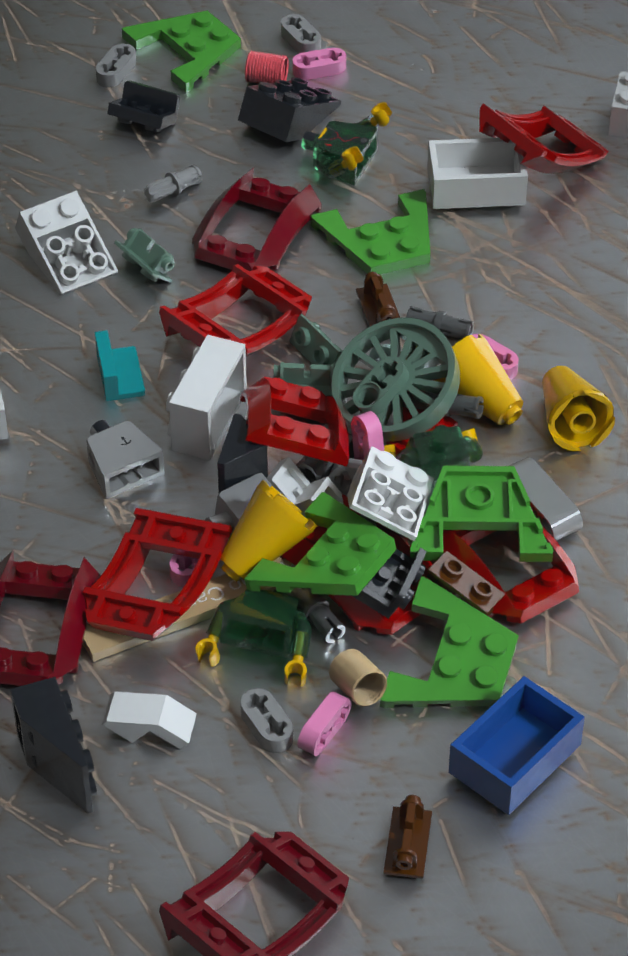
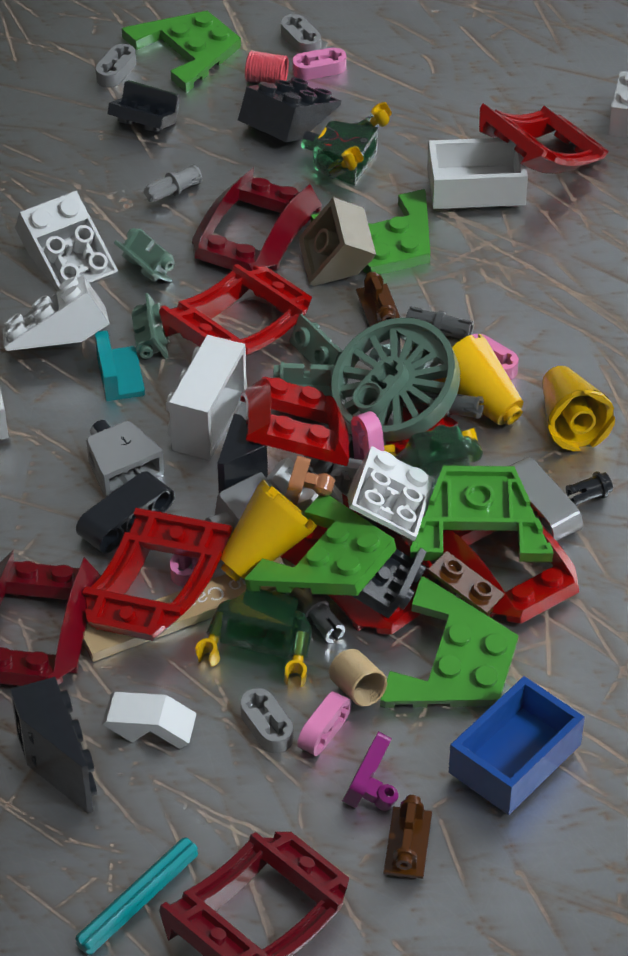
none -> white slope [2,275,110,351]
none -> teal axle [75,837,198,955]
none -> black beam [76,471,175,554]
none -> sand green hinge [132,293,170,359]
none -> nougat piece [285,455,335,506]
none -> dark tan slope [298,197,376,286]
none -> magenta piece [342,731,399,811]
none -> black pin [566,471,613,506]

